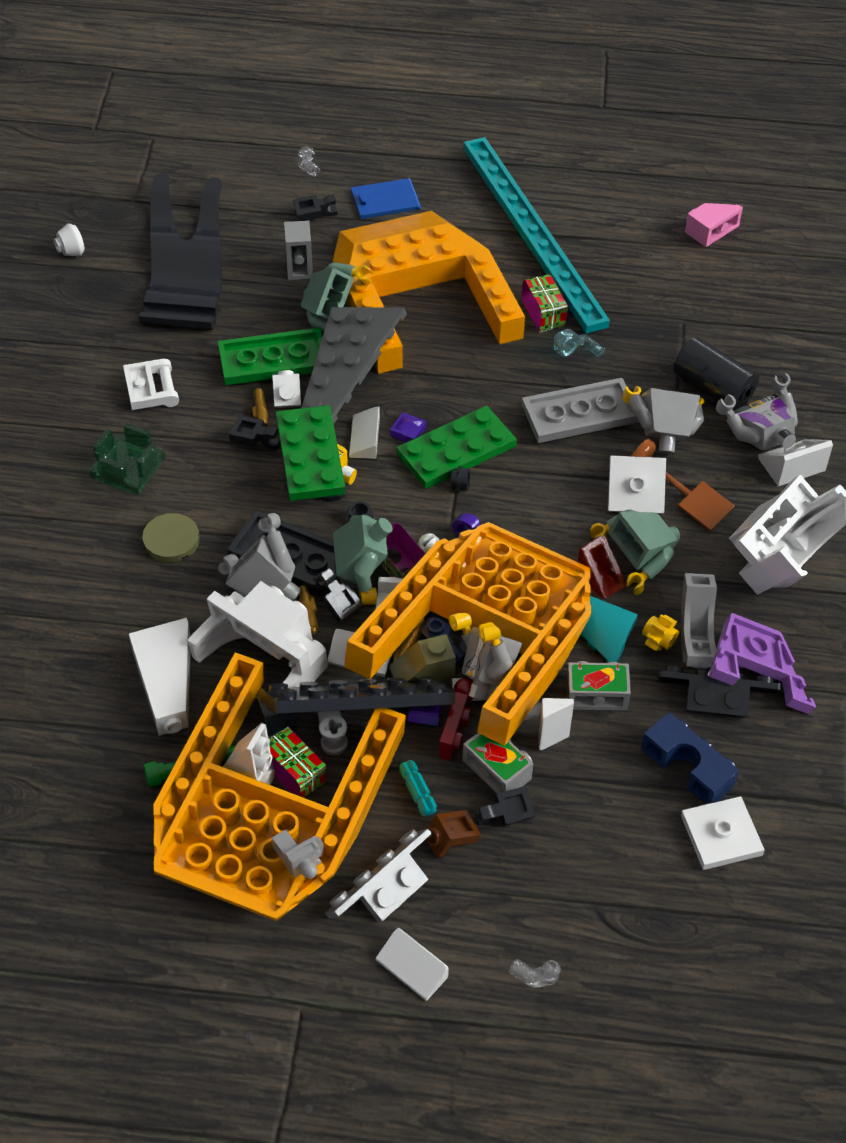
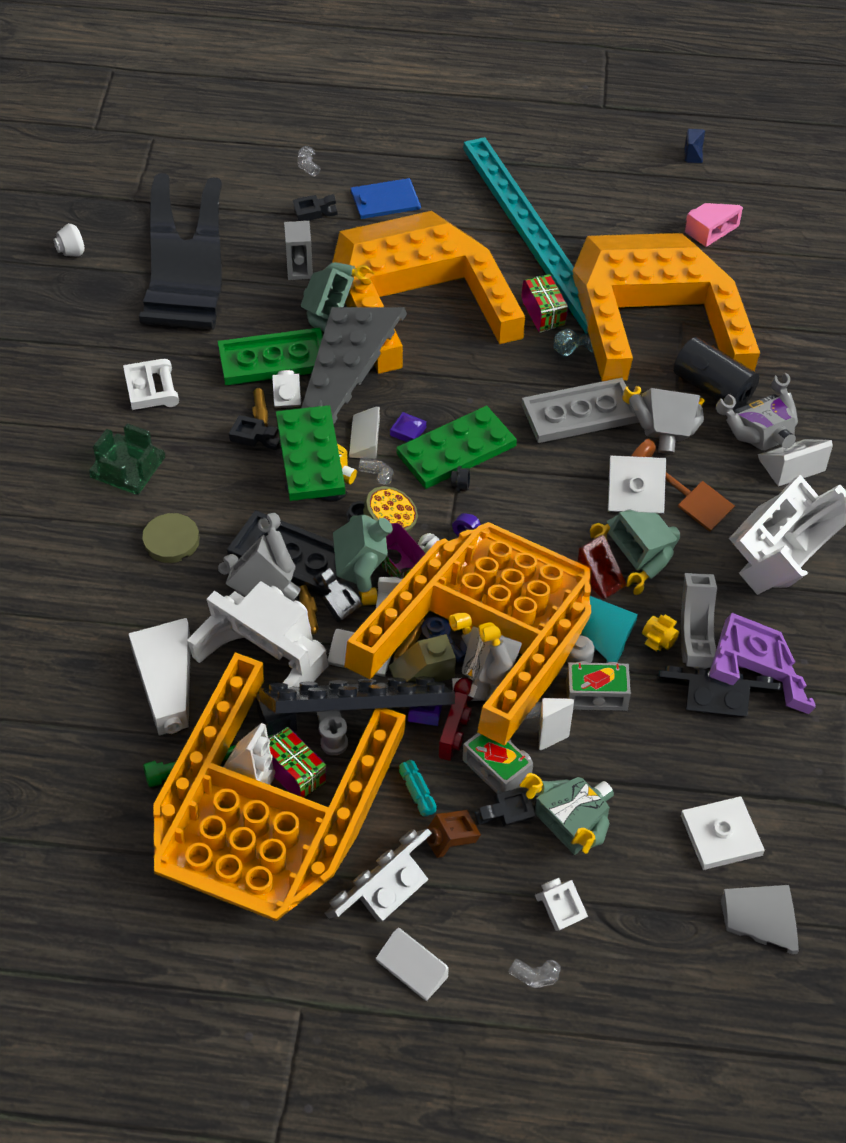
light grey piece [272,830,324,879] -> none
dark blue arch [641,712,739,805] -> none
none -> clear arm [359,458,394,485]
none -> tile [363,486,418,533]
none -> sand green torso [519,773,614,855]
none -> white bracket [535,878,588,931]
none -> light grey piece [566,635,595,663]
none -> light orange wedge [573,233,760,381]
none -> dark blue slope [684,129,705,163]
none -> light grey slope [721,885,799,954]

